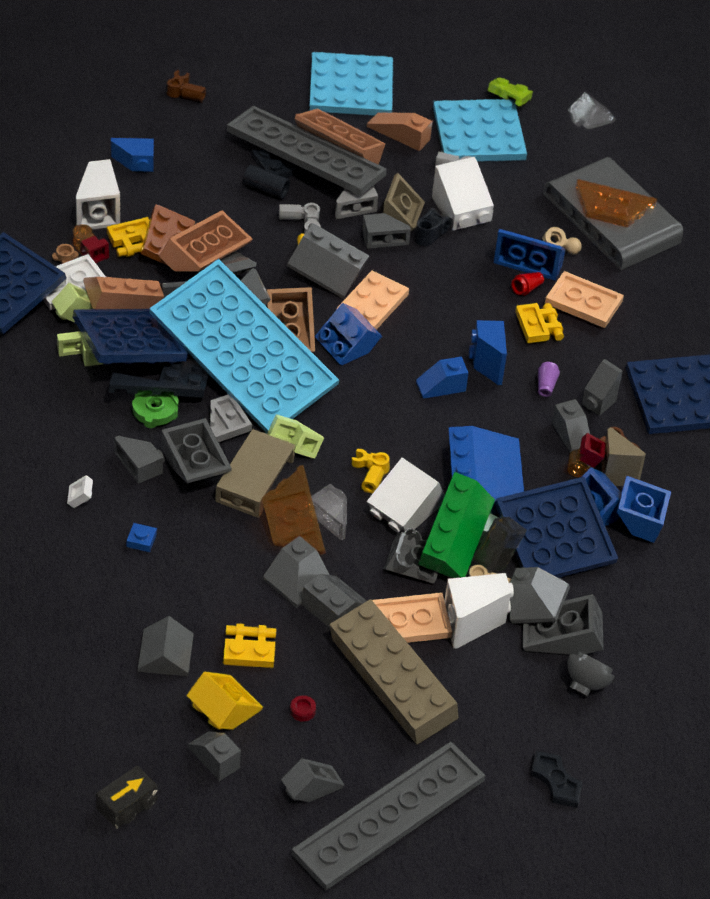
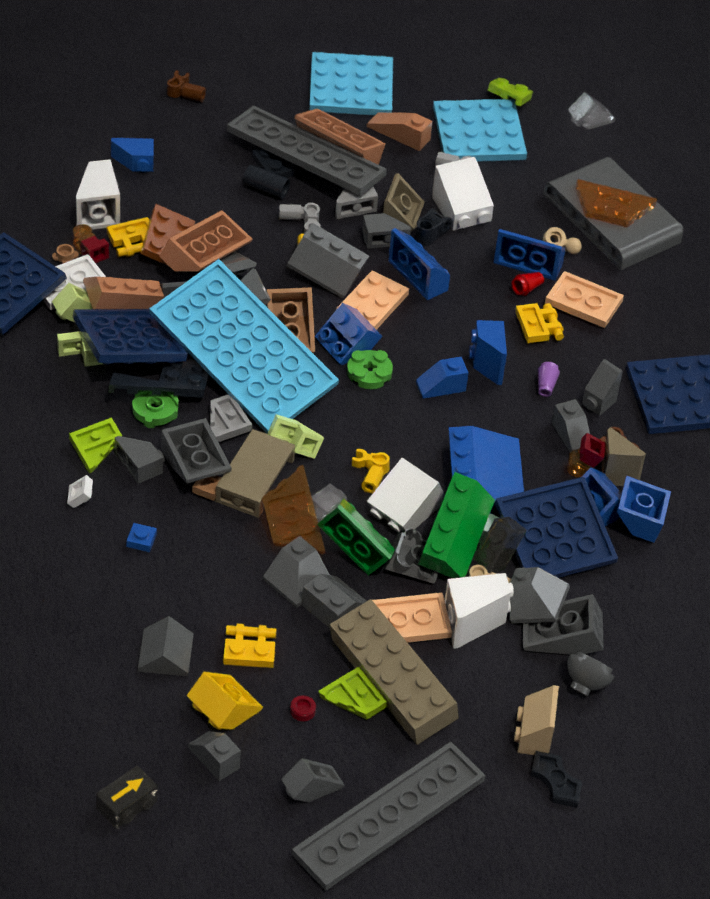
none -> lime wing [69,418,122,473]
none -> medium nougat plate [192,475,222,501]
none -> green slope [317,498,395,576]
none -> lime wing [319,667,388,720]
none -> bright green plate [347,350,393,389]
none -> blue slope [389,228,450,300]
none -> tan slope [514,685,559,755]

